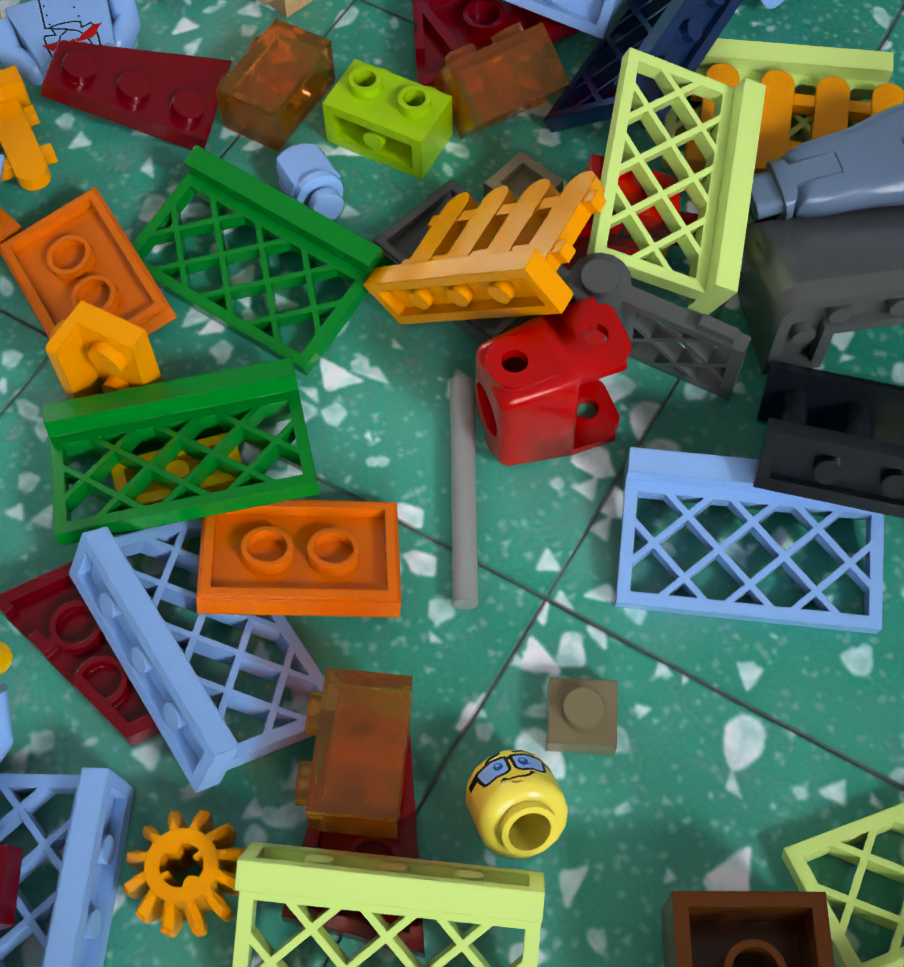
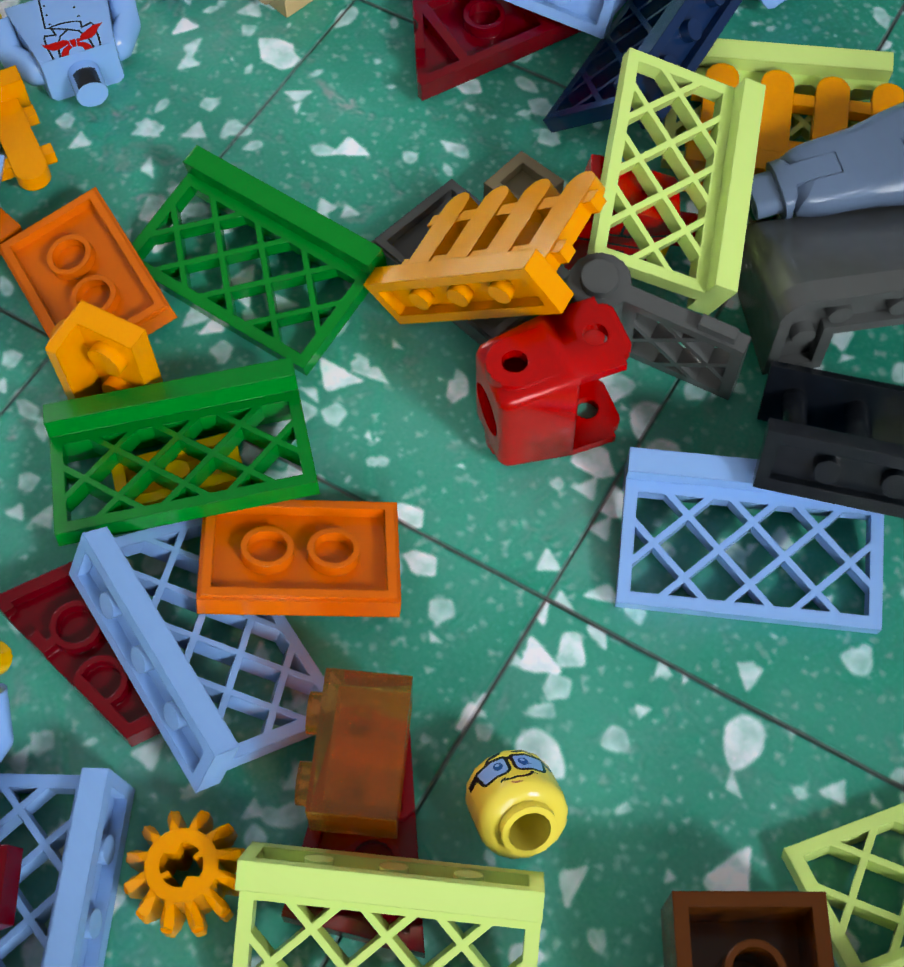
dark red wing [40,40,232,150] -> none
clear orange brick [216,18,335,152] -> none
light blue arm [276,143,344,220] -> none
lime brick [322,59,453,180] -> none
clear orange brick [433,22,571,140] -> none
light grey bar [450,376,479,610] -> none
dark tan plate [546,677,618,755] -> none

